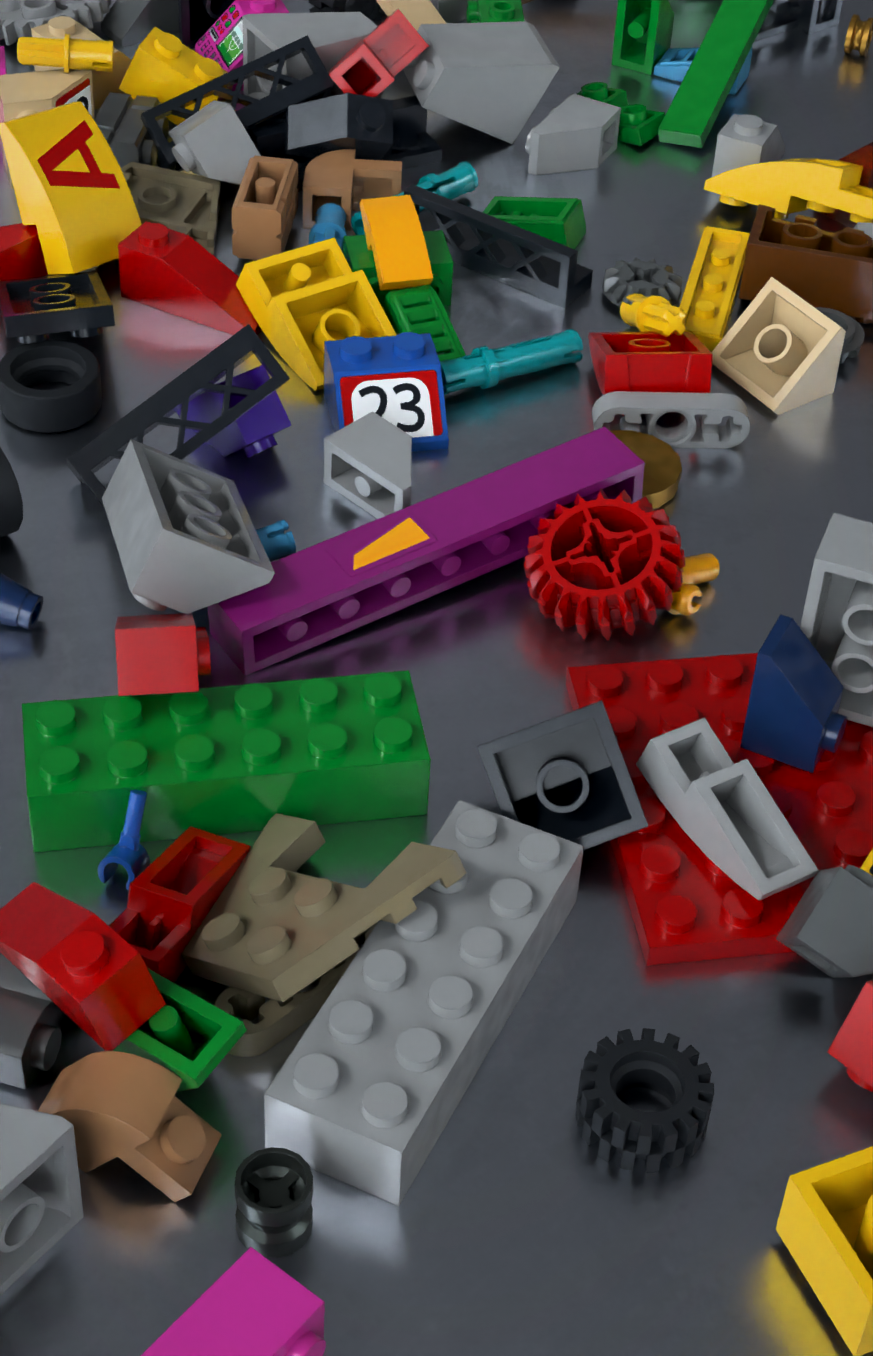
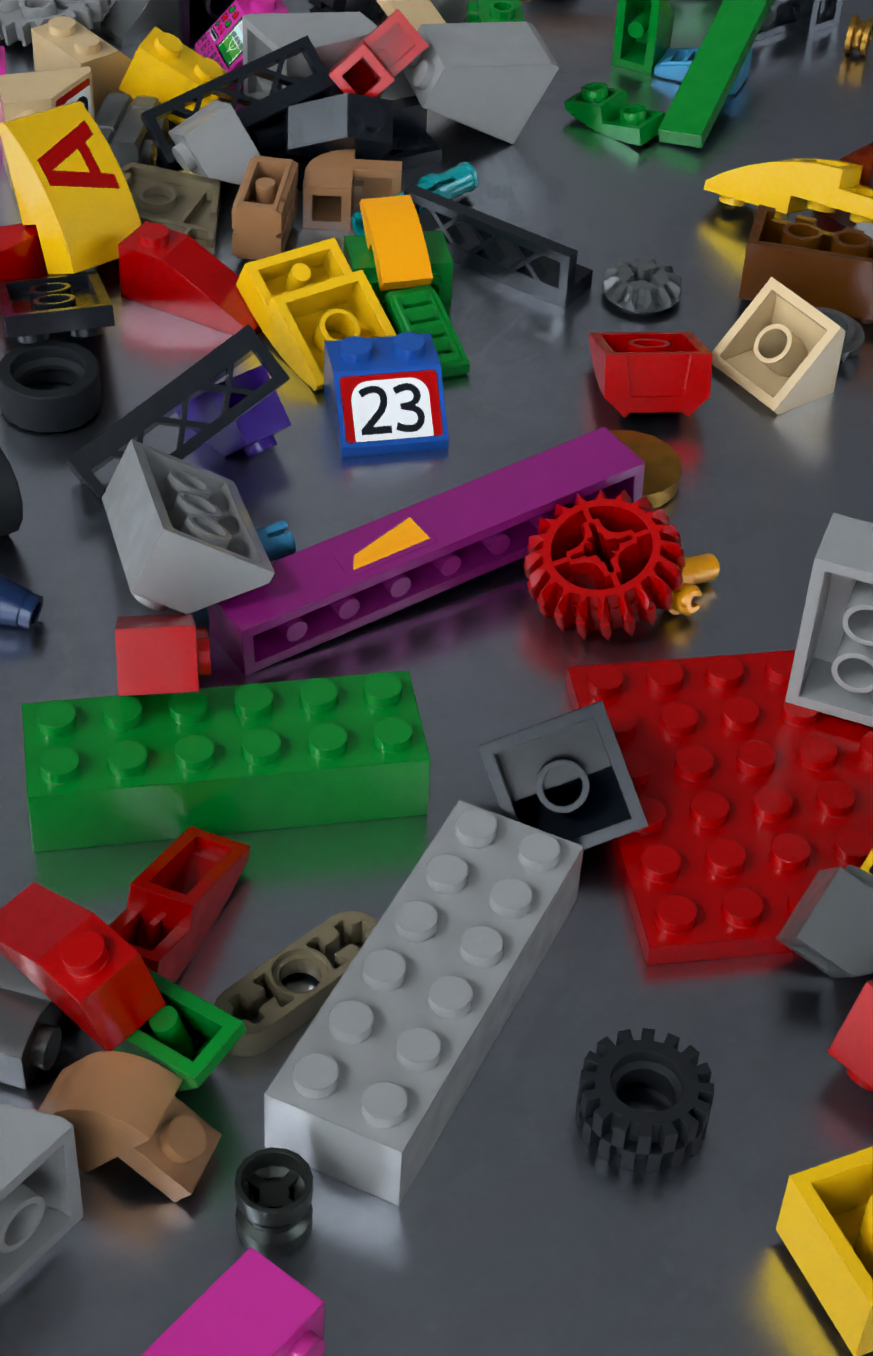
yellow axle [17,34,114,73] -> none
blue hand [97,790,150,890] -> none
dark tan wing [181,813,467,1002] -> none
dark azure axle [309,203,348,252] -> none
light grey slope [324,412,412,519] -> none
teal pin [440,329,583,395] -> none
green slope [483,196,586,249] -> none
light grey slope [525,93,621,175] -> none
light grey beam [592,391,750,449] -> none
yellow axle [620,293,687,337] -> none
light grey slope [636,717,819,901] -> none
yellow tile [679,226,750,352] -> none
light grey slope [712,114,785,177] -> none
dark blue slope [740,614,848,773] -> none

